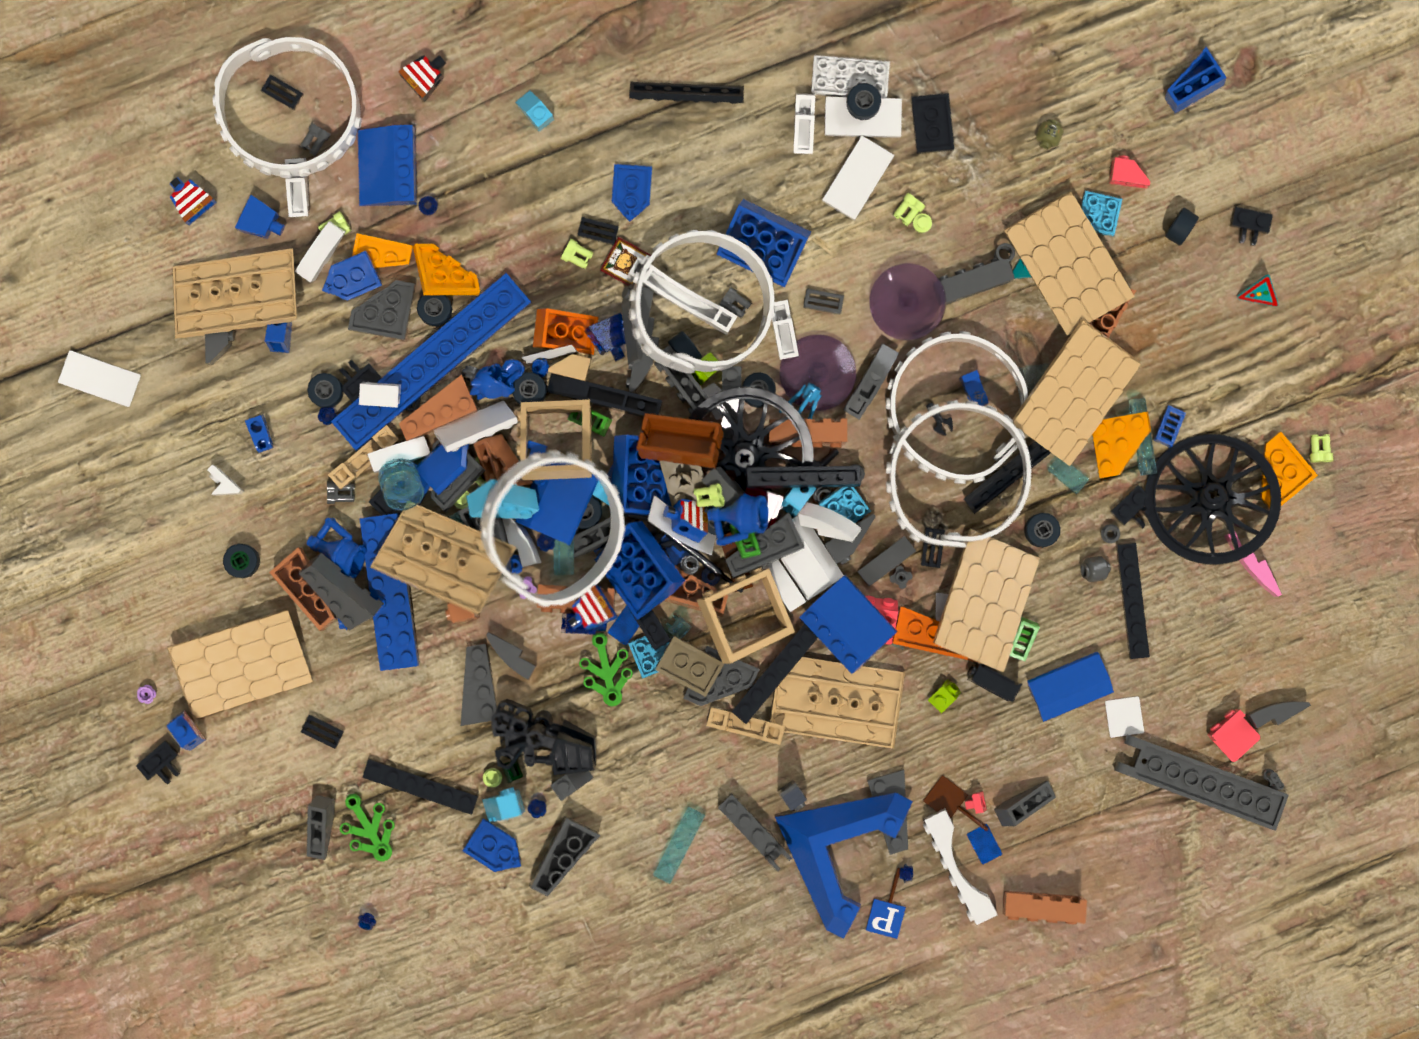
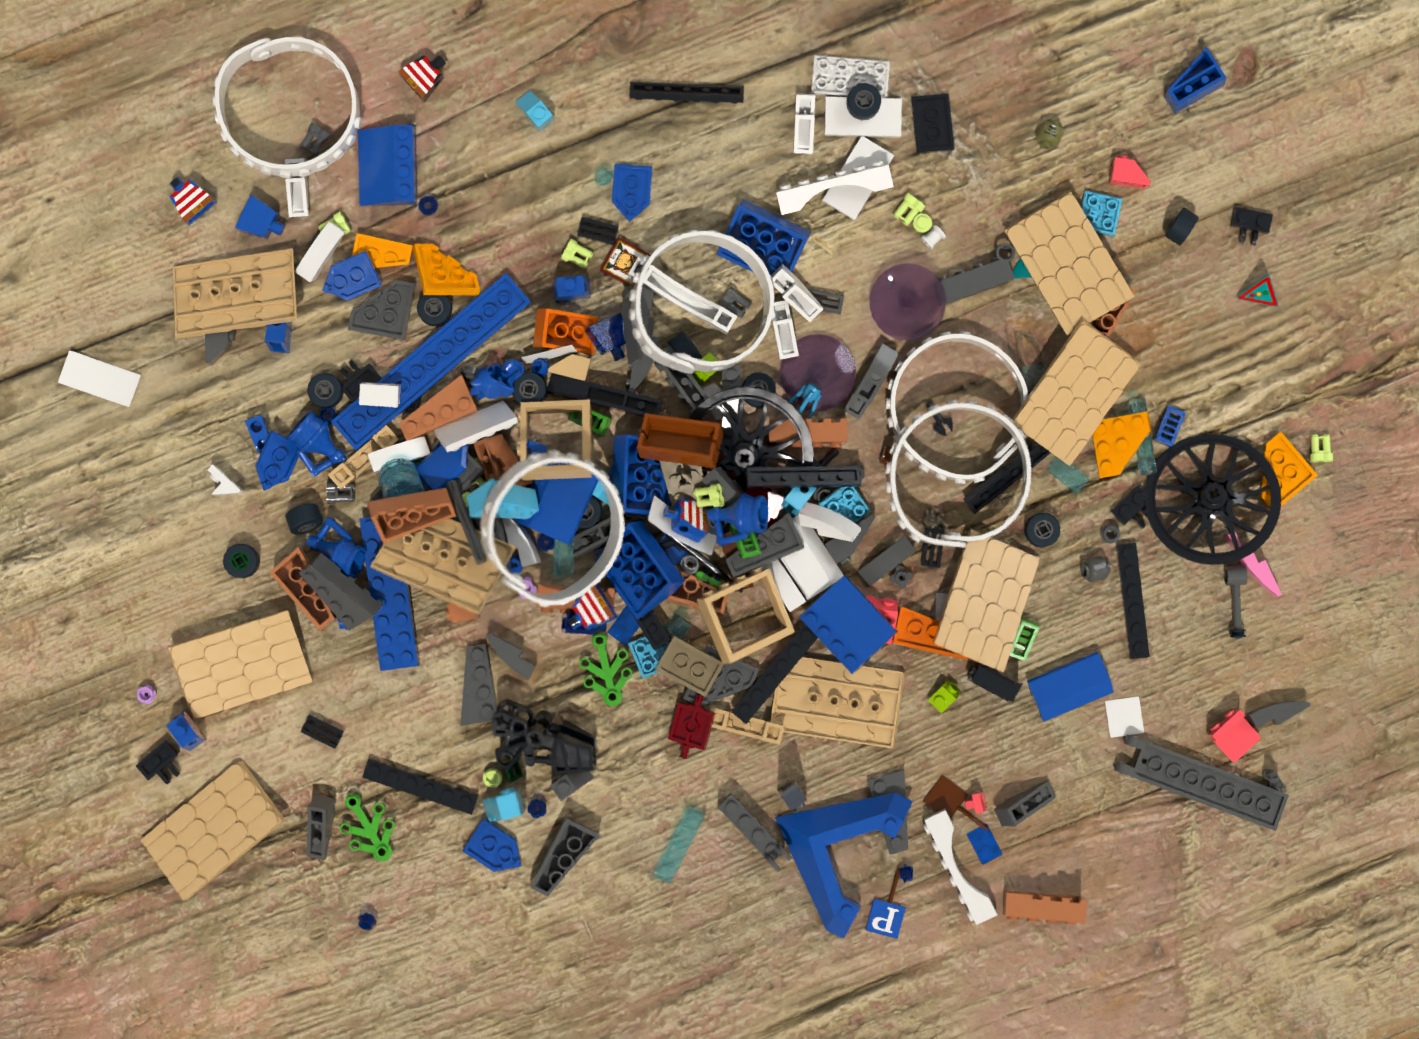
black tile [260,74,304,111] -> none
blue leg [959,370,989,406] -> none
none -> tan piece [141,761,286,901]
none -> blue tile [255,431,299,491]
none -> black wheel [285,503,323,535]
none -> blue piece [287,411,347,477]
none -> nougat wedge [367,488,456,544]
none -> dark grey axle [446,480,487,565]
none -> blue torso [553,276,591,302]
none -> clear light blue plate [594,168,613,186]
none -> dark red plate [668,694,716,759]
none -> bright green piece [695,571,724,589]
none -> white slope [771,264,823,322]
none -> white arch [776,160,894,215]
none -> reddish brown tile [879,445,892,465]
none -> white bush [921,225,946,250]
none -> dark grey piece [1224,566,1247,639]

